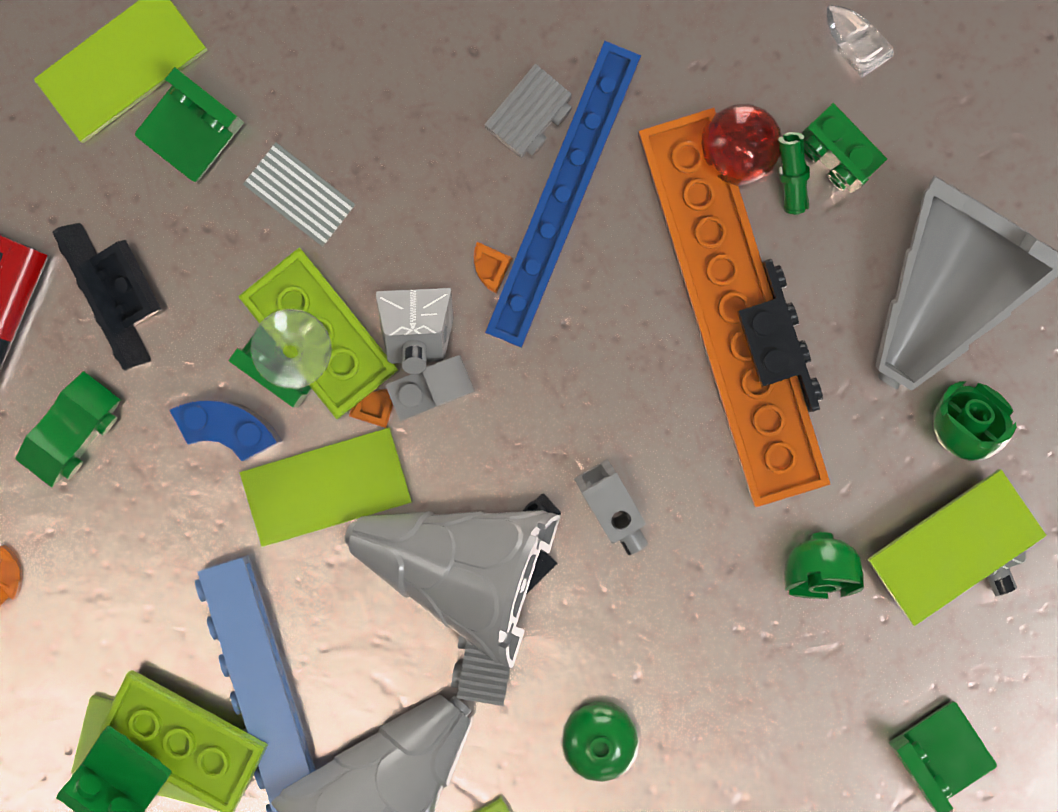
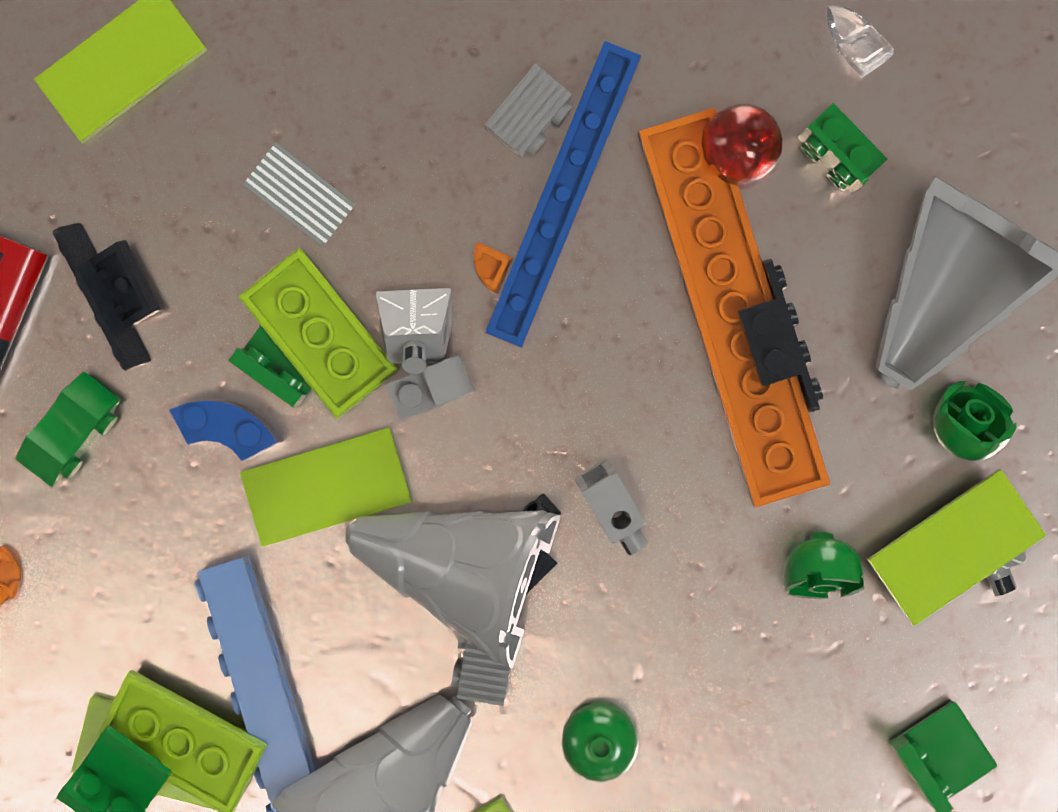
green bracket [135,67,244,183] -> none
clear dish [251,309,332,389] -> none
orange tile [349,389,394,428] -> none
green pin [778,132,810,215] -> none

